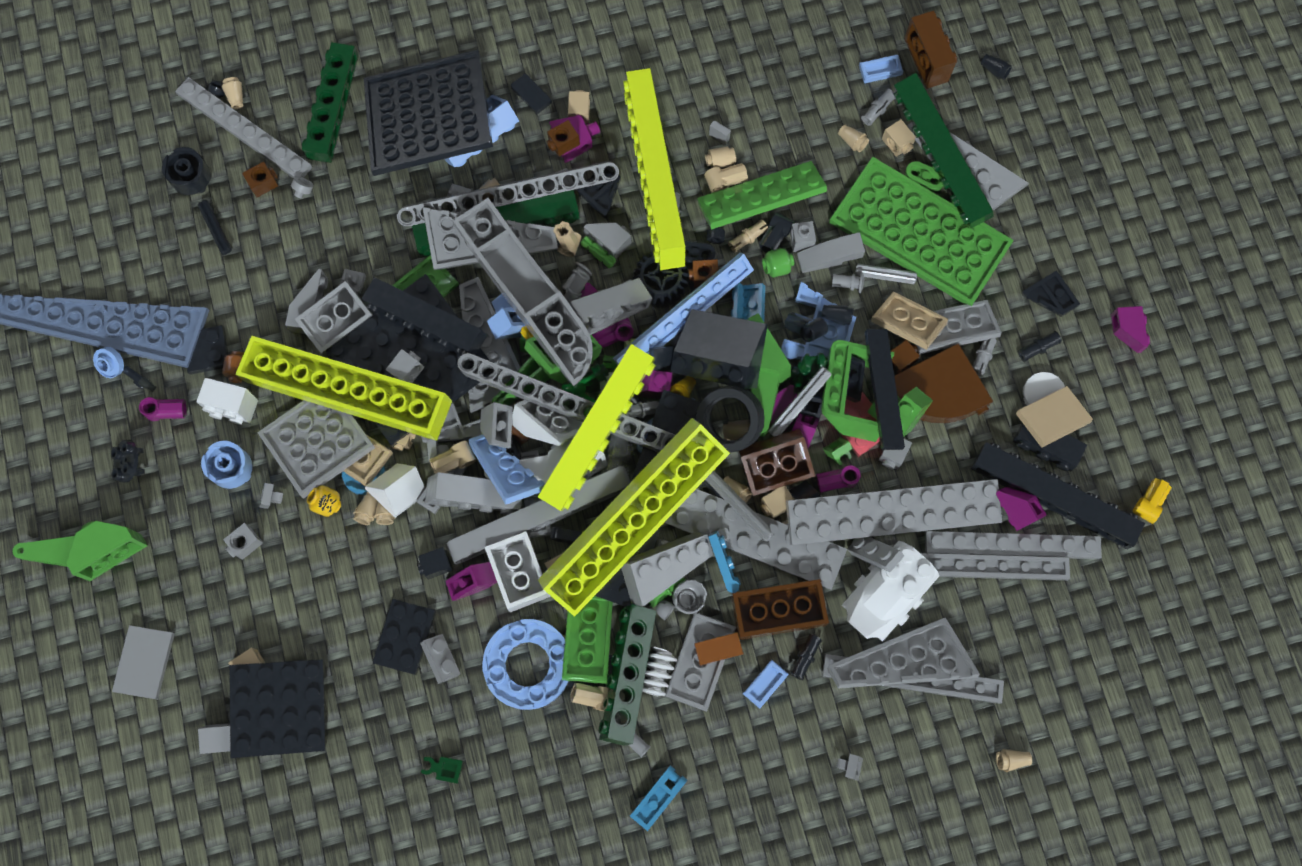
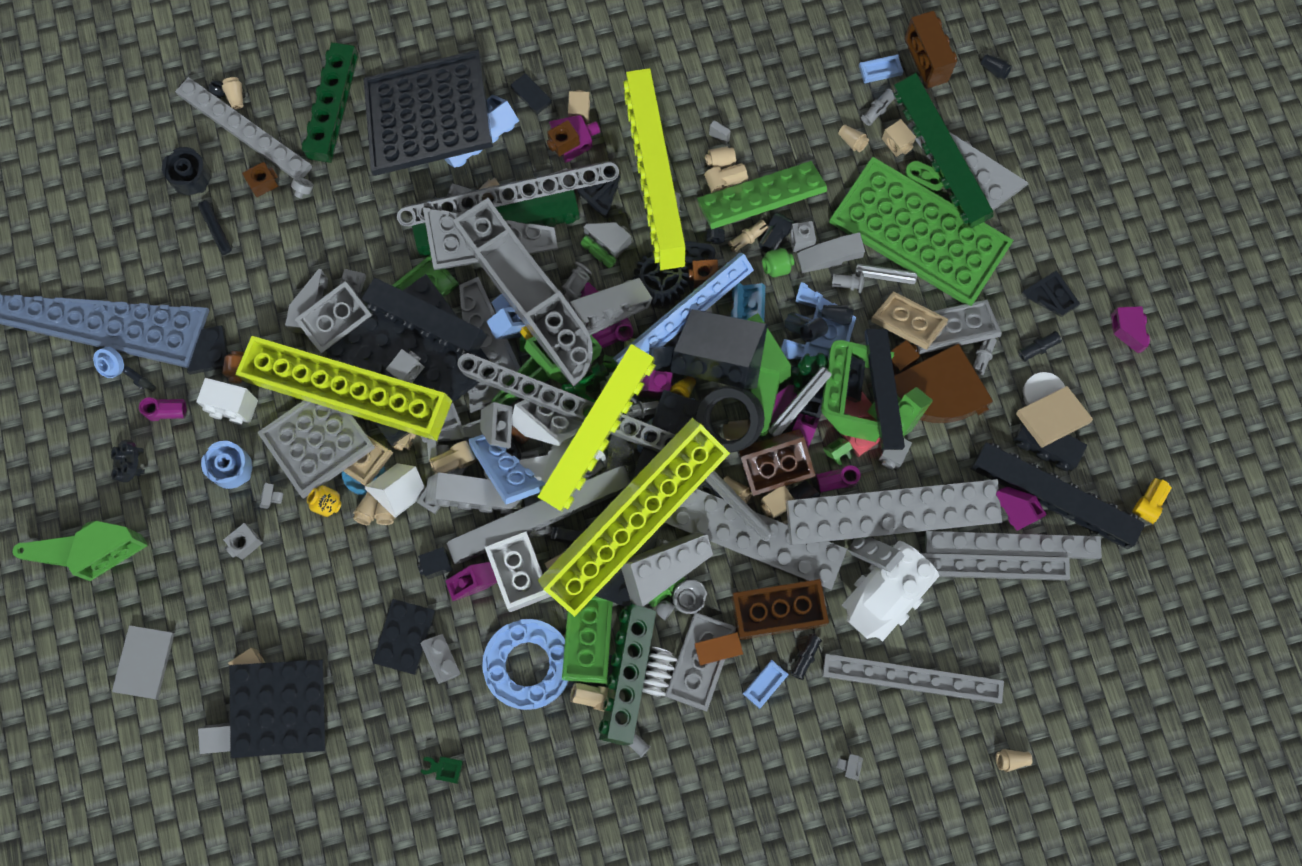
tan piece [553,221,581,257] -> none
dark azure plate [630,765,688,831] -> none
dark azure plate [708,531,741,593] -> none
light grey wing [827,617,980,688] -> none

